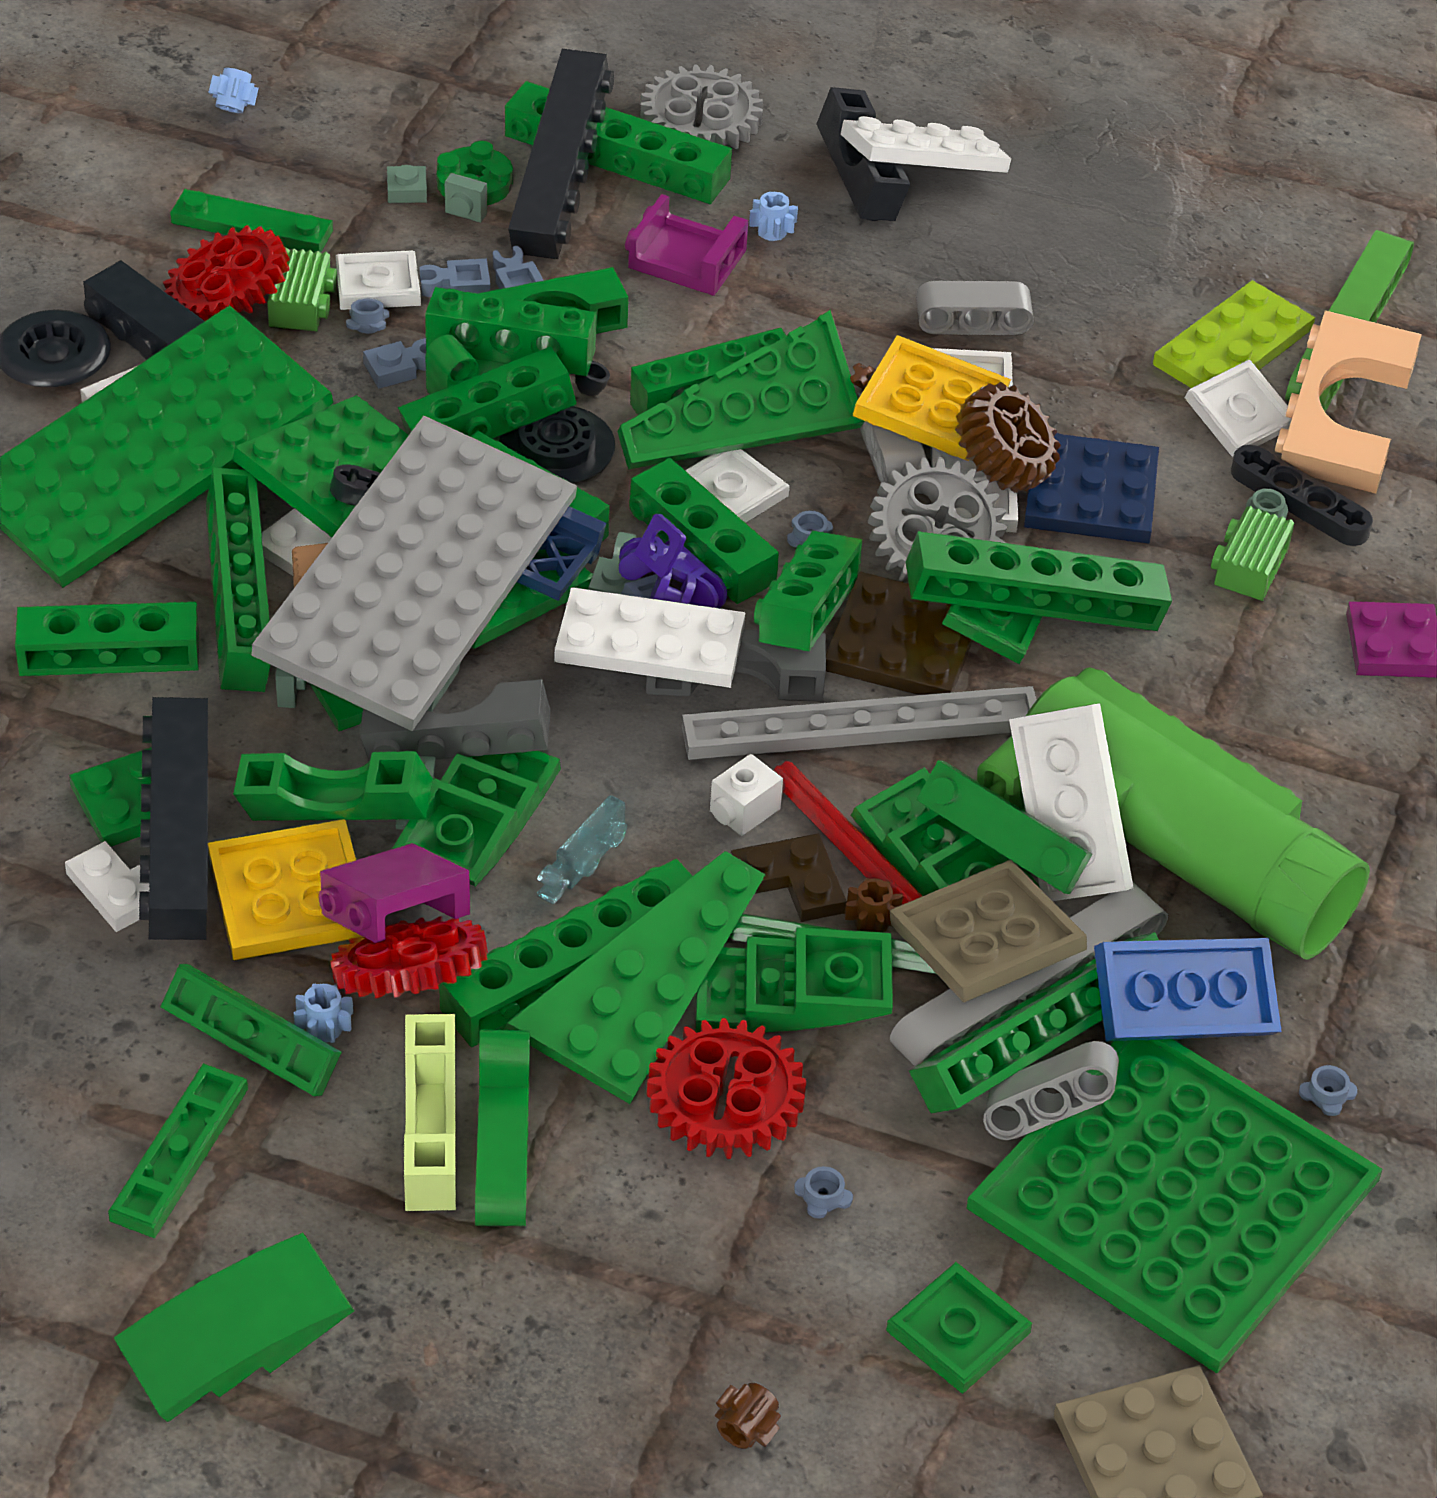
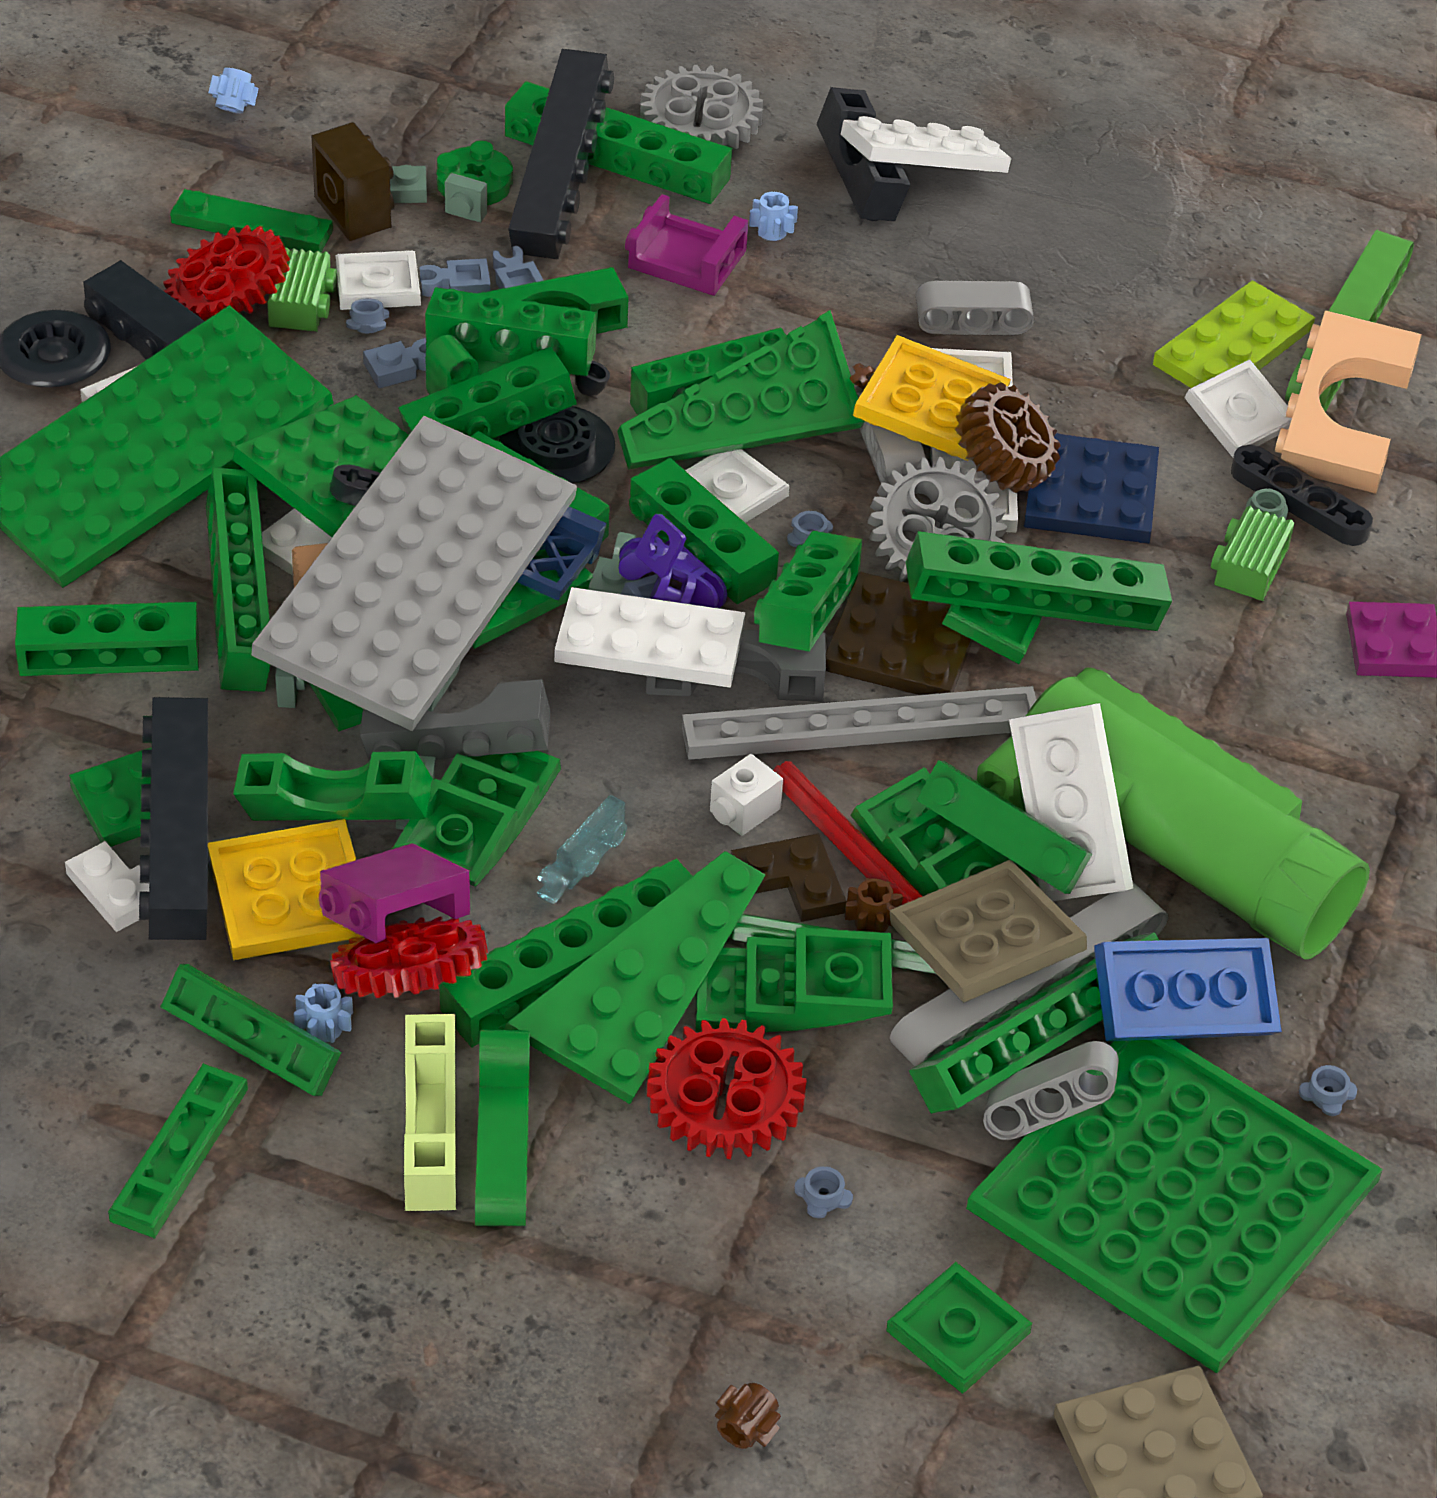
green slope [114,1232,355,1422] -> none
none -> dark brown brick [311,122,395,241]

